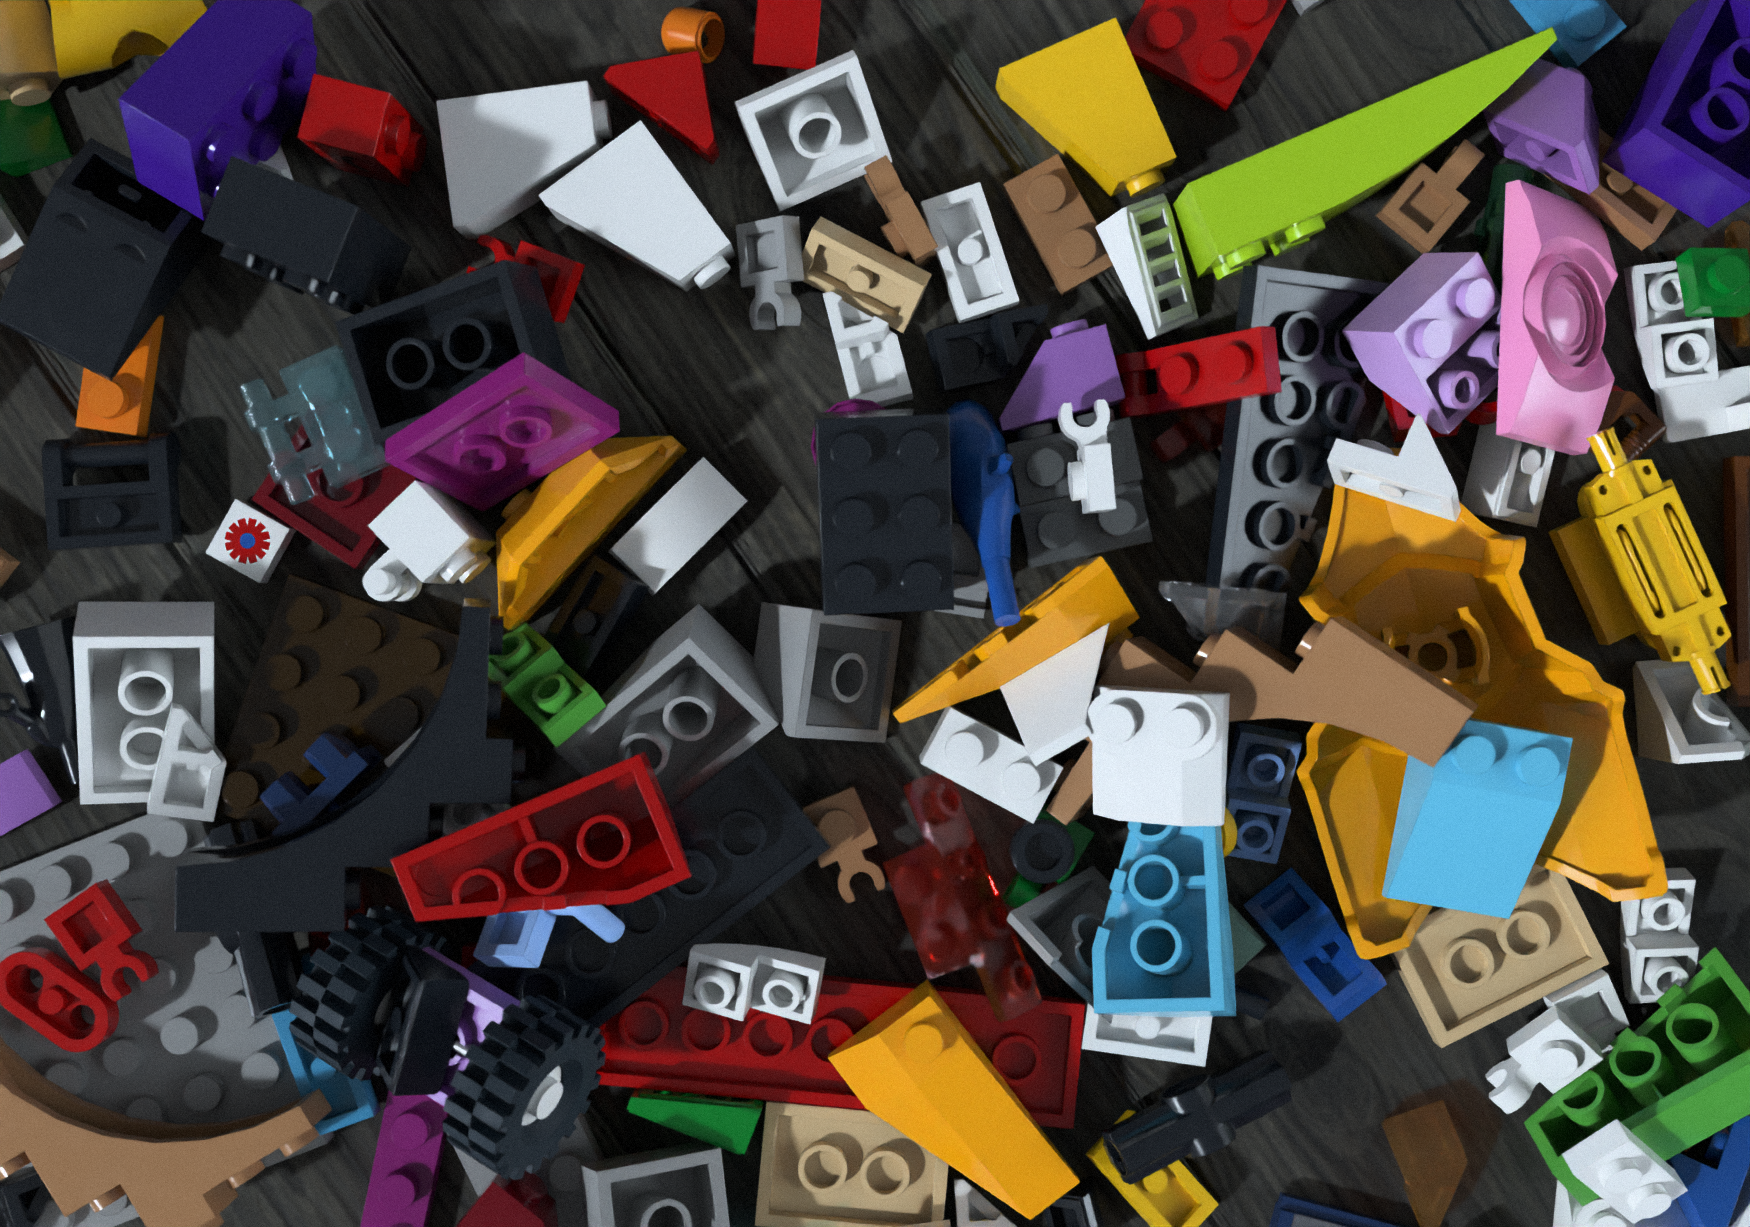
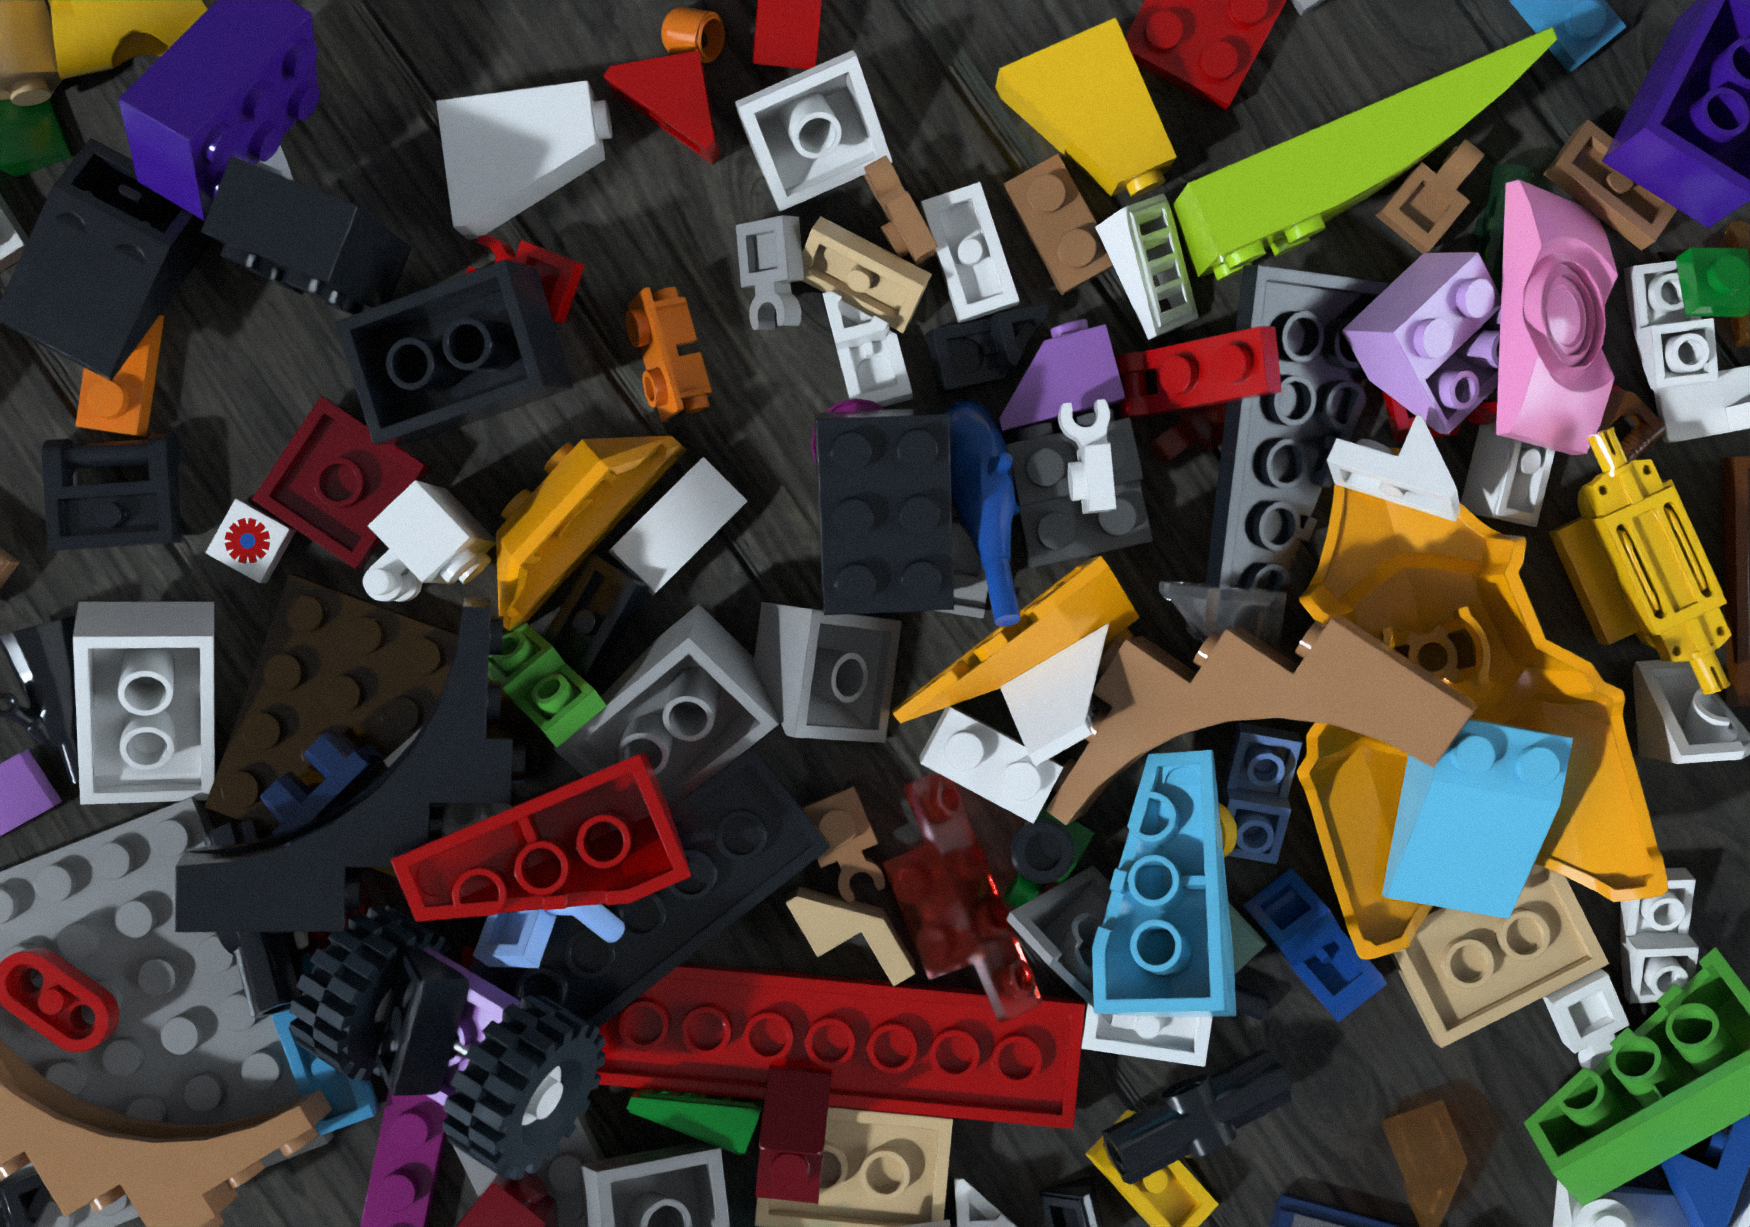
red plate [44,879,159,1001] -> none
white slope [147,703,227,822] -> none
clear light blue plate [239,345,391,505] -> none
red brick [297,73,427,187] -> none
magenta plate [385,352,620,512] -> none
white slope [538,120,736,292] -> none
white slope [682,943,826,1024] -> none
light orange wedge [828,979,1080,1220] -> none
white slope [1086,685,1230,826] -> none
medium lavender slope [1482,58,1599,194] -> none
white plate [1486,1004,1603,1114] -> none
white plate [1562,1119,1688,1224] -> none
none -> orange hinge [625,287,713,423]
none -> dark red slope [755,1065,832,1204]
none -> tan slope [786,886,915,987]

